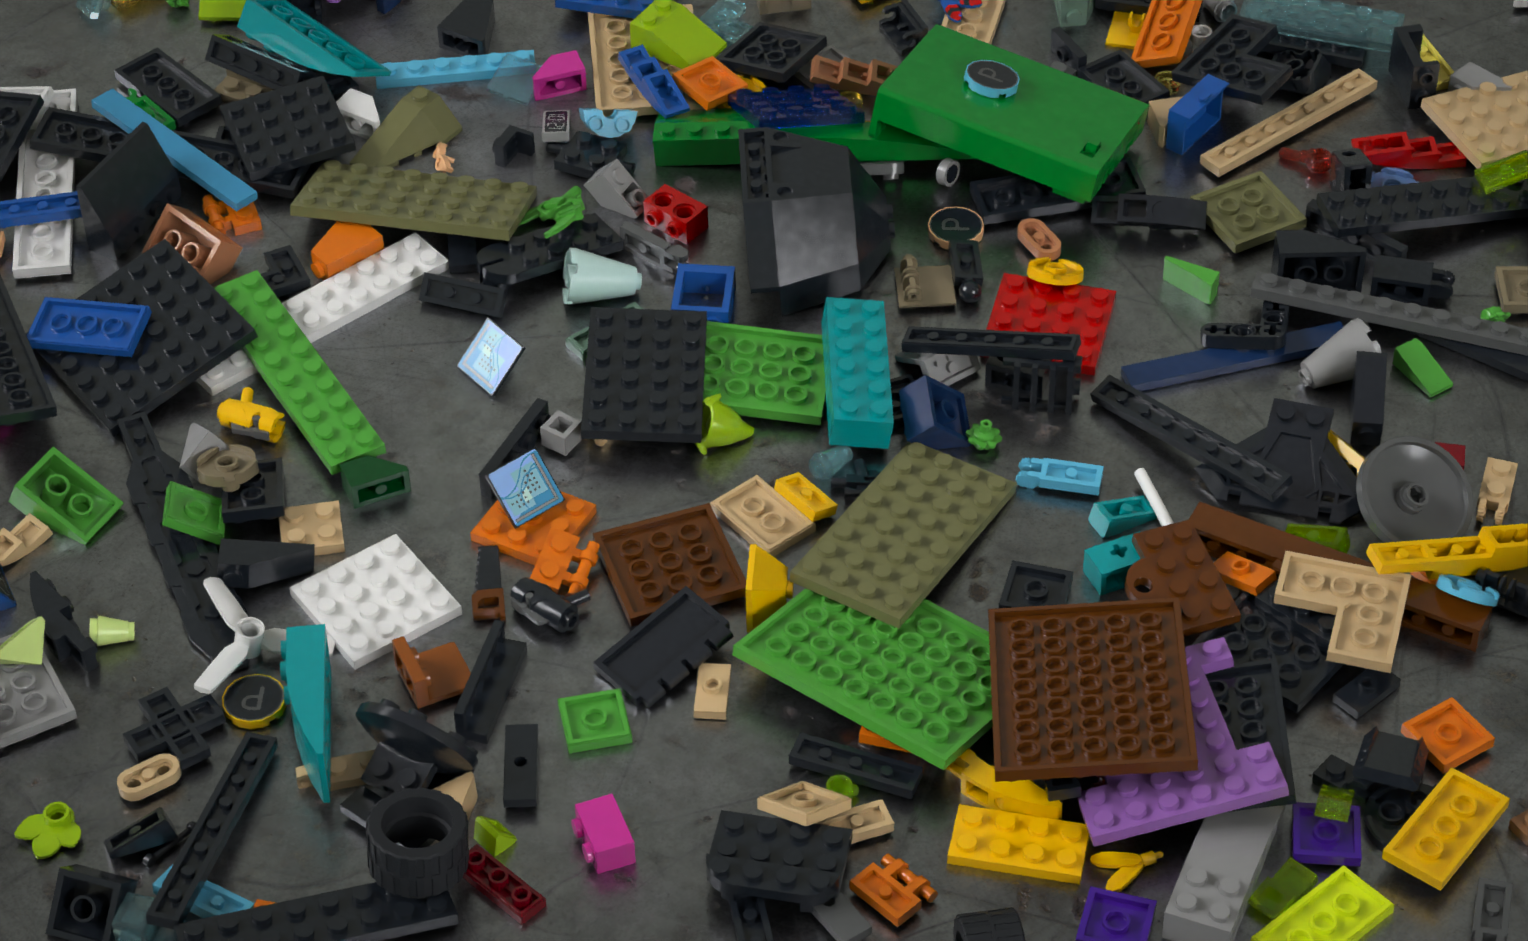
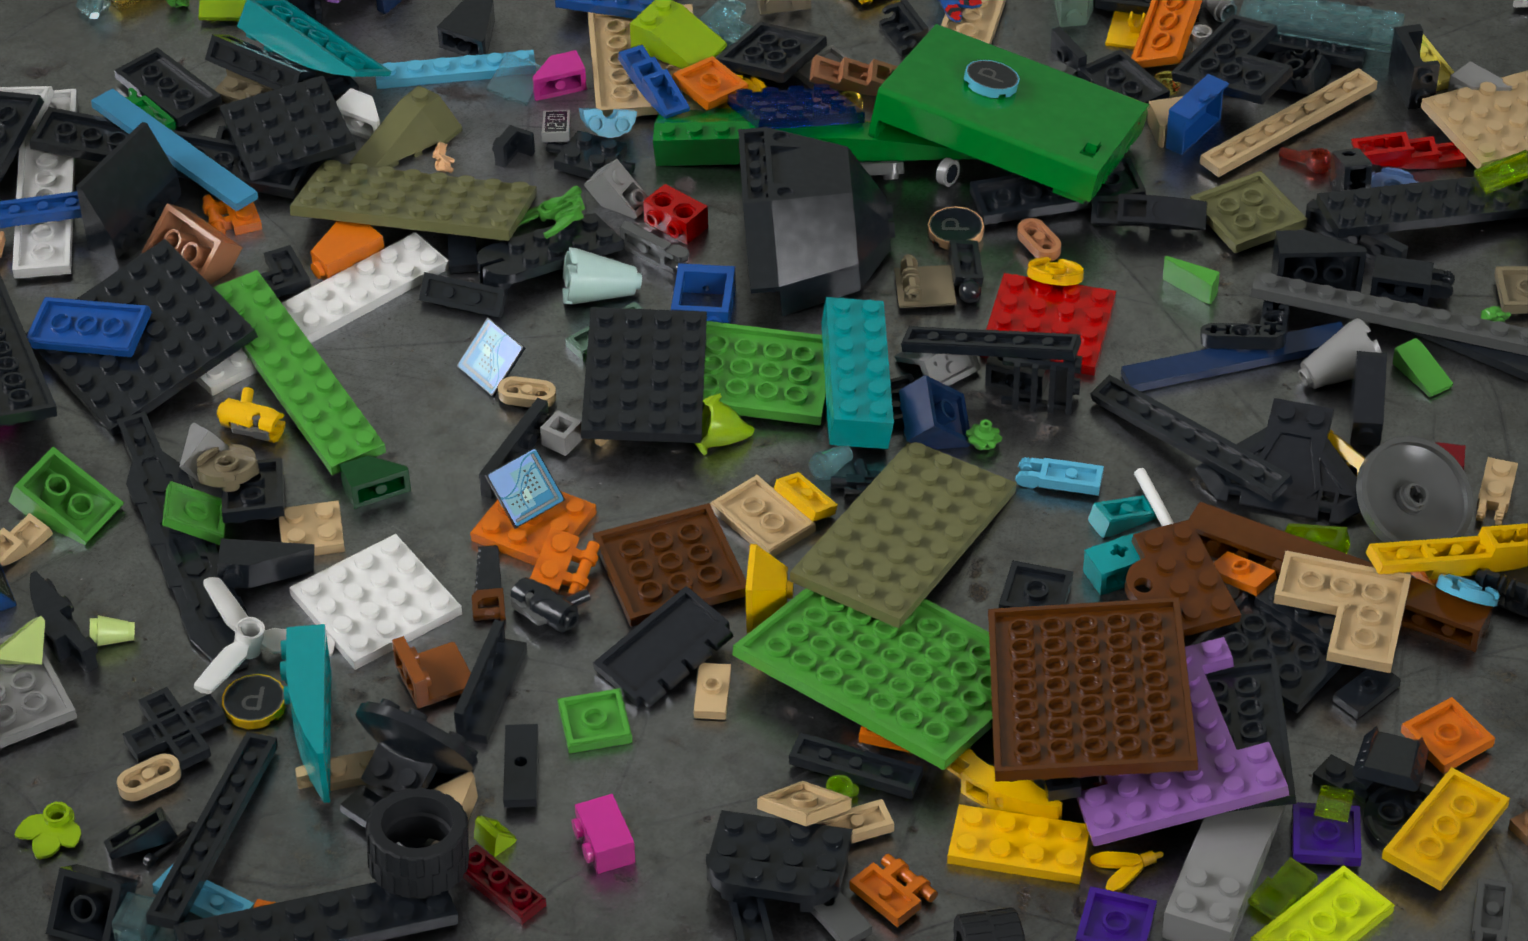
none -> tan plate [498,376,556,408]

